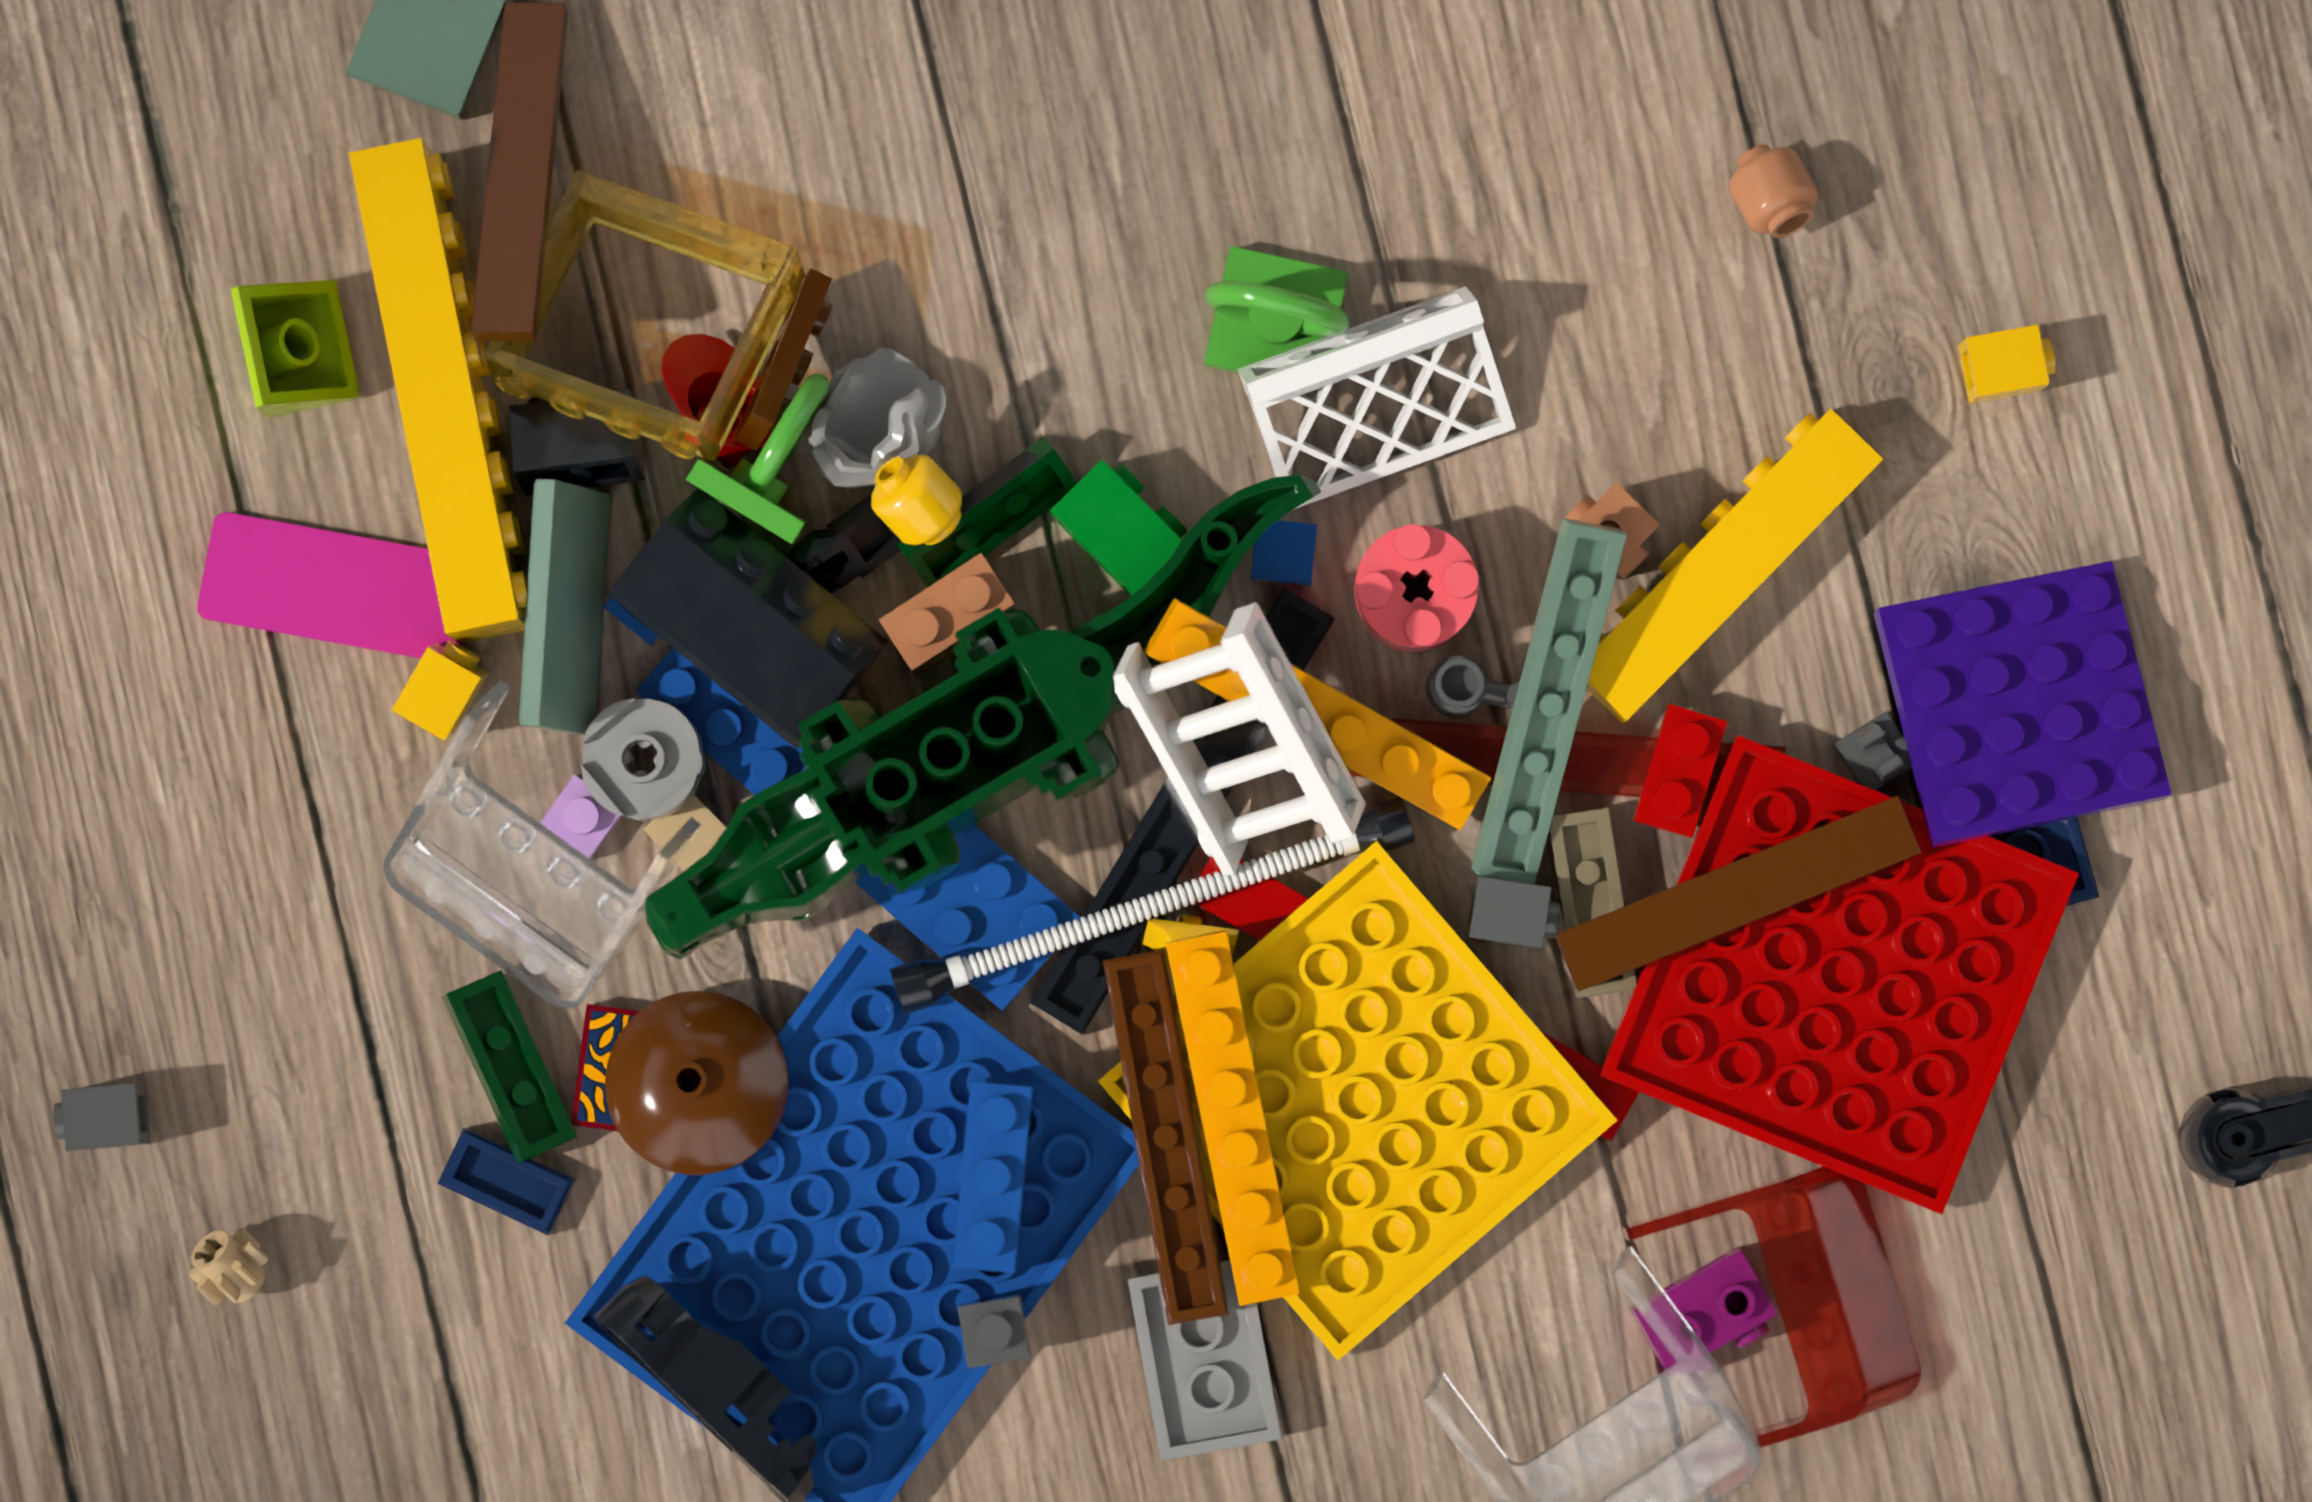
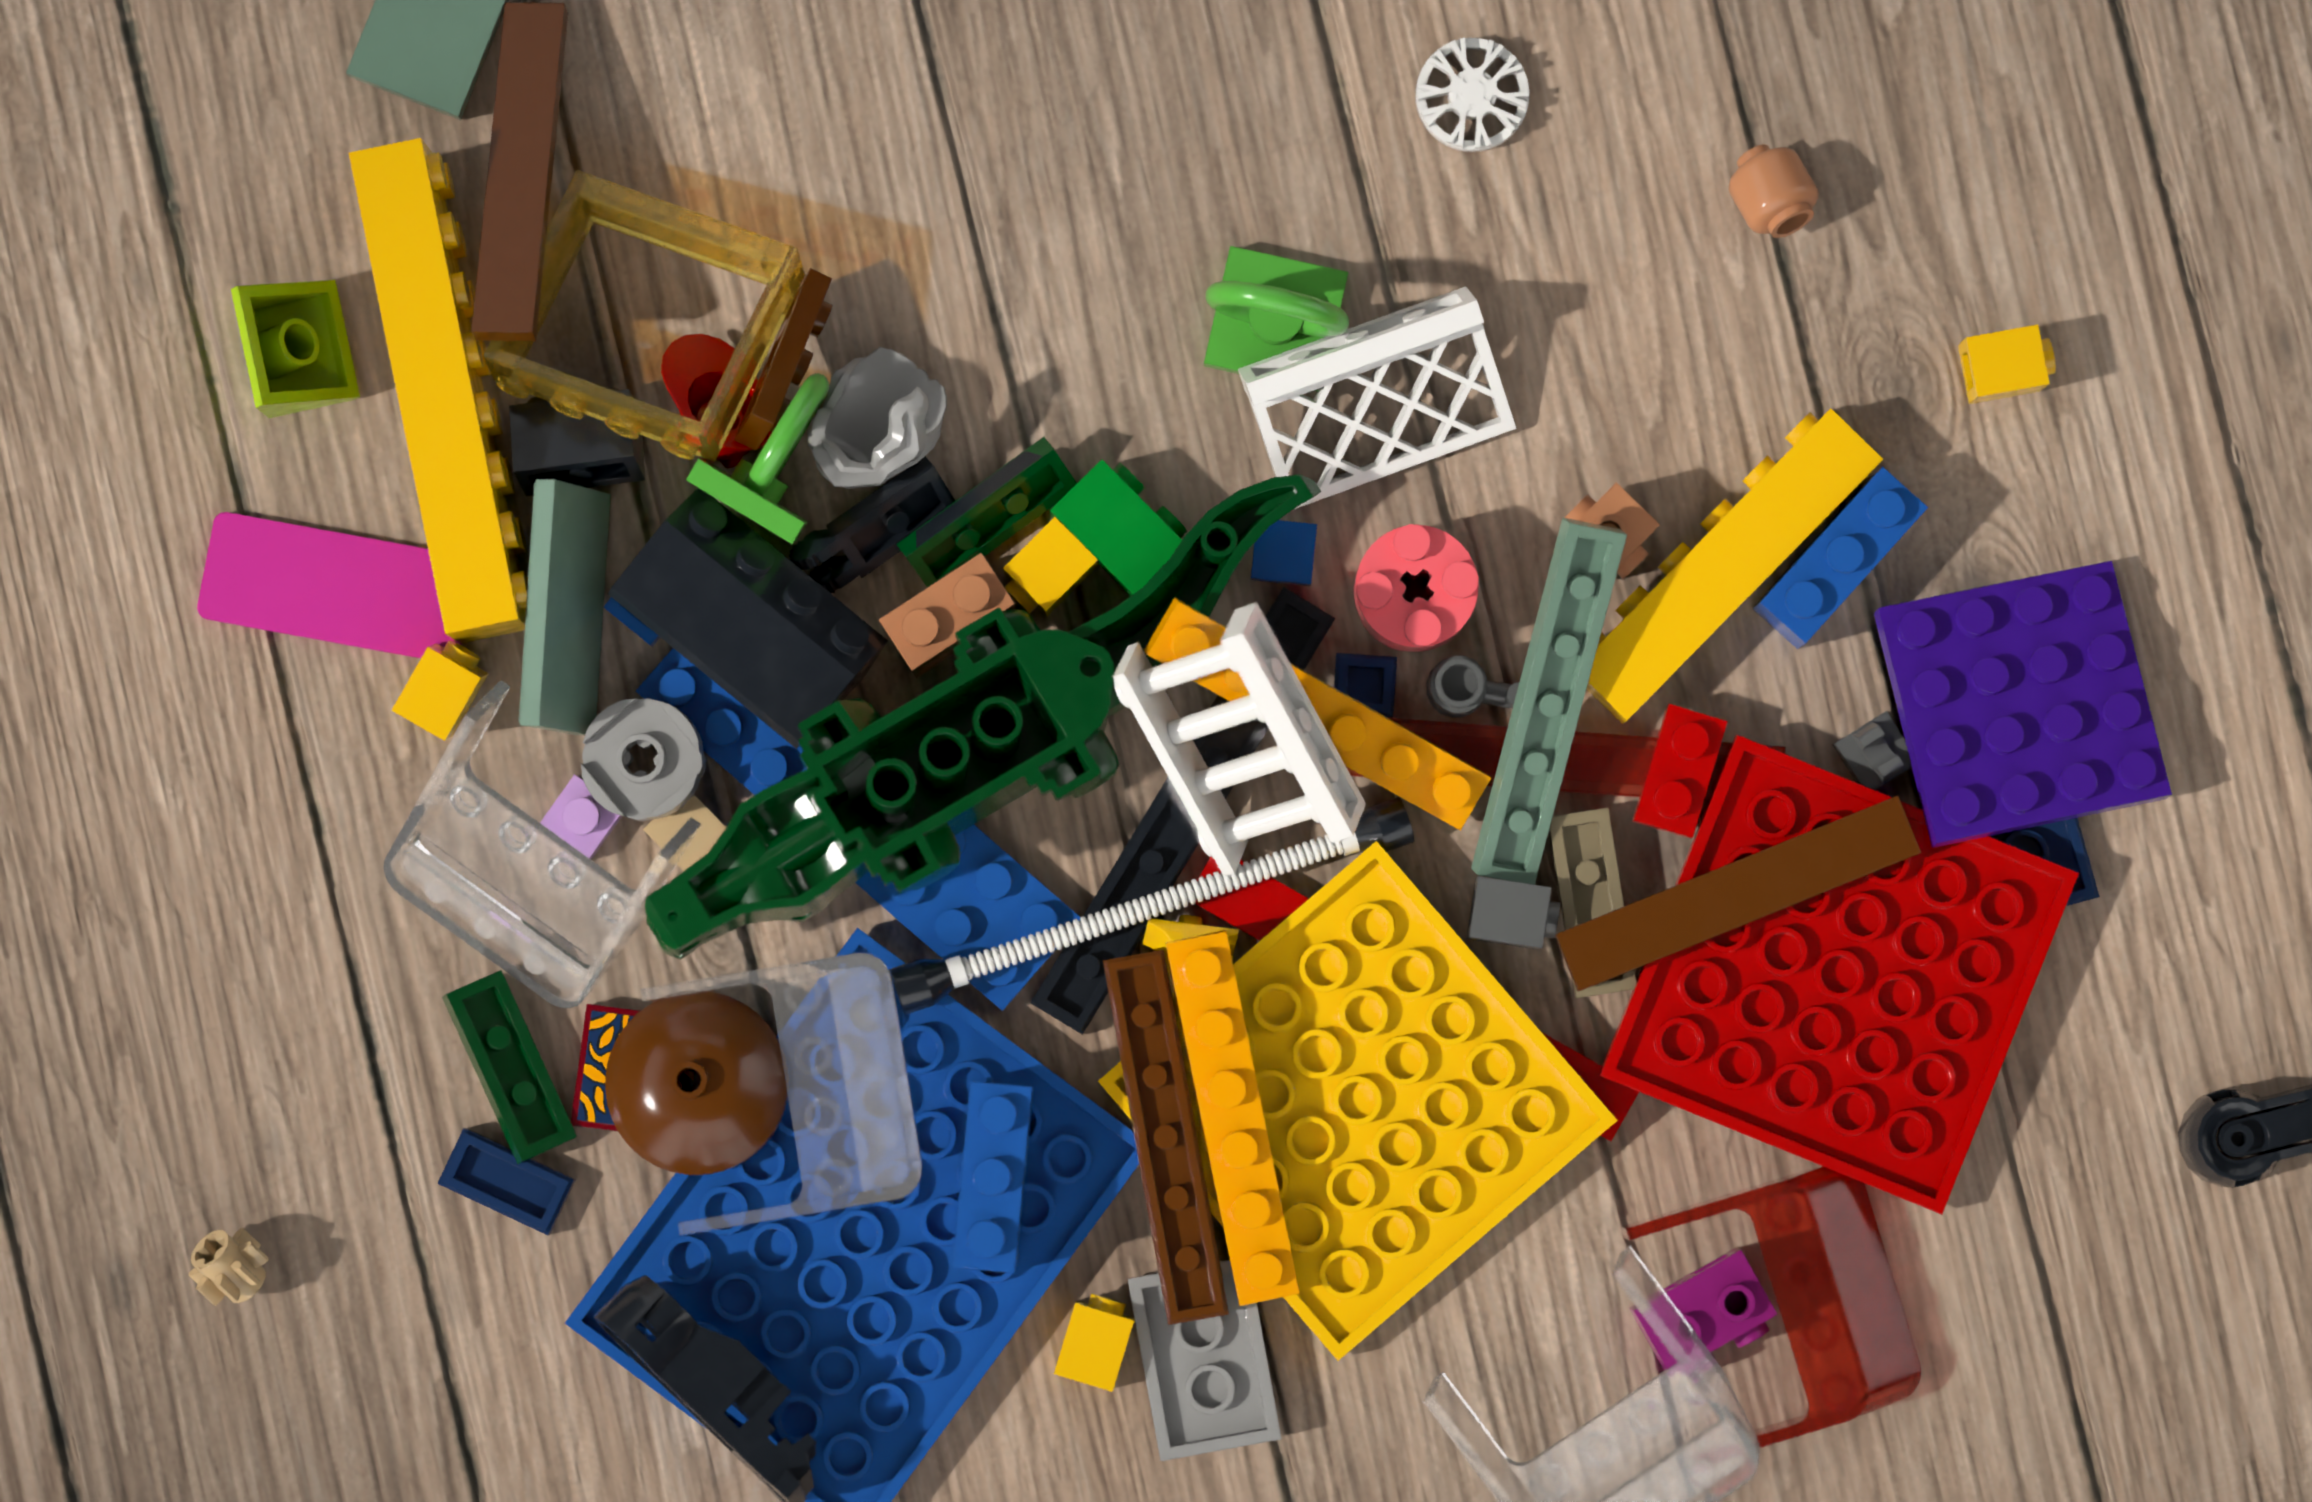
dark grey brick [53,1083,151,1151] -> none
yellow head [871,454,962,545] -> none
dark grey brick [958,1294,1031,1368] -> none
none -> clear windscreen [641,953,923,1235]
none -> yellow brick [1003,517,1099,616]
none -> yellow brick [1054,1293,1135,1392]
none -> dark blue tile [1334,653,1397,719]
none -> white wheel [1416,38,1529,152]
none -> blue brick [1753,467,1928,649]

